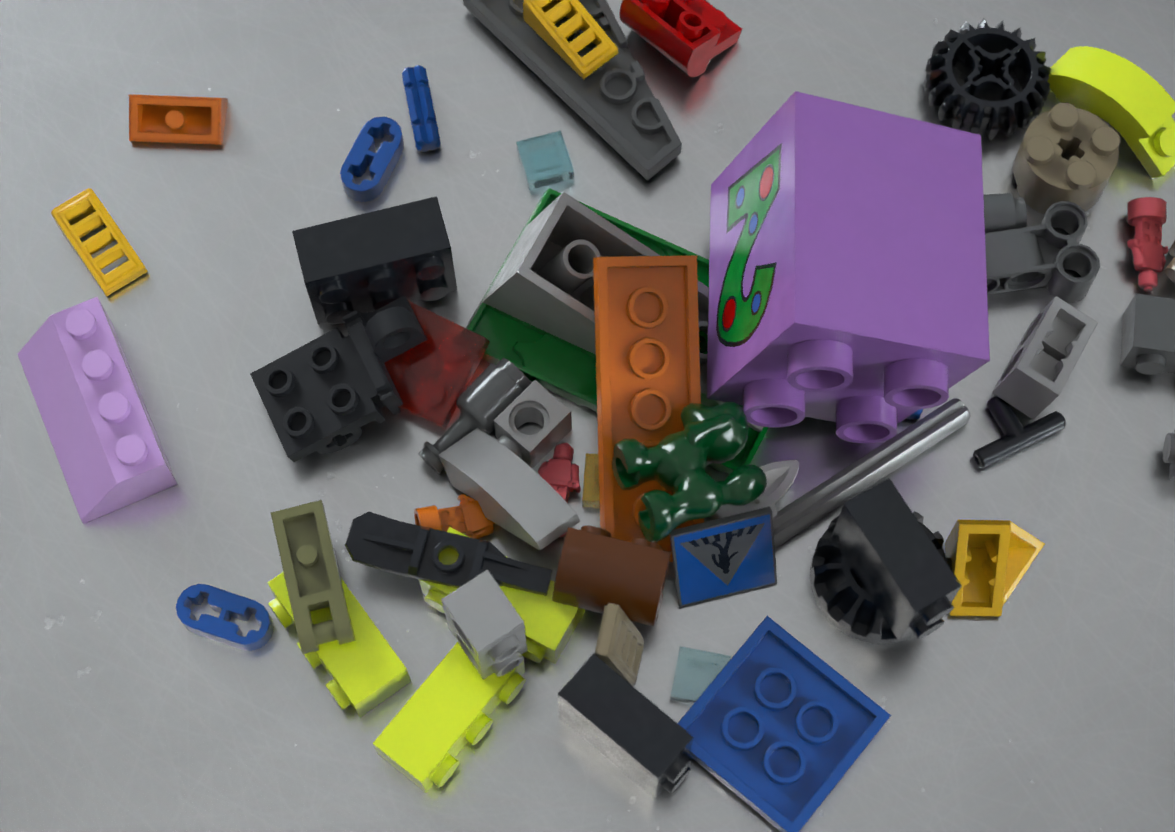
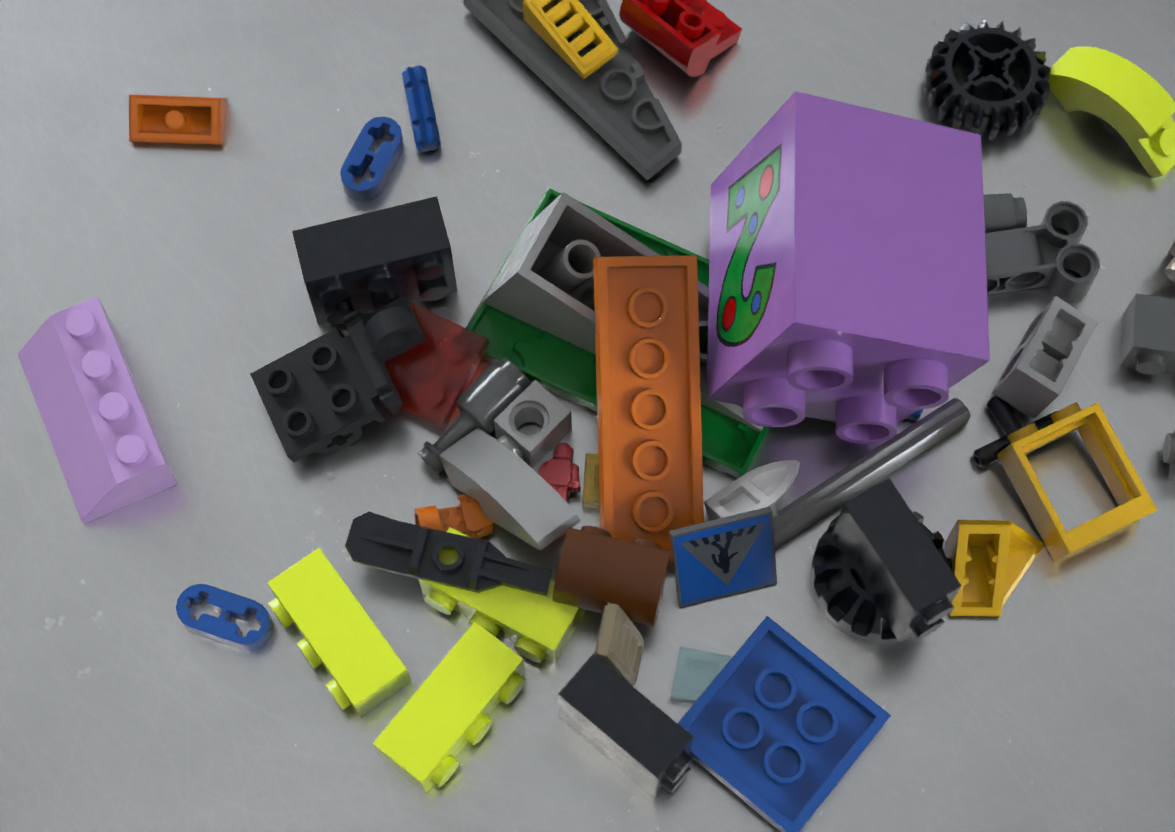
yellow slope [51,188,148,296] -> none
olive plate [271,500,355,654] -> none
light grey brick [441,570,527,680] -> none
clear light blue tile [516,130,574,190] -> none
dark green animal [612,401,767,542] -> none
dark tan brick [1012,103,1120,214] -> none
coral piece [1127,197,1169,291] -> none
none -> yellow window [997,402,1157,561]

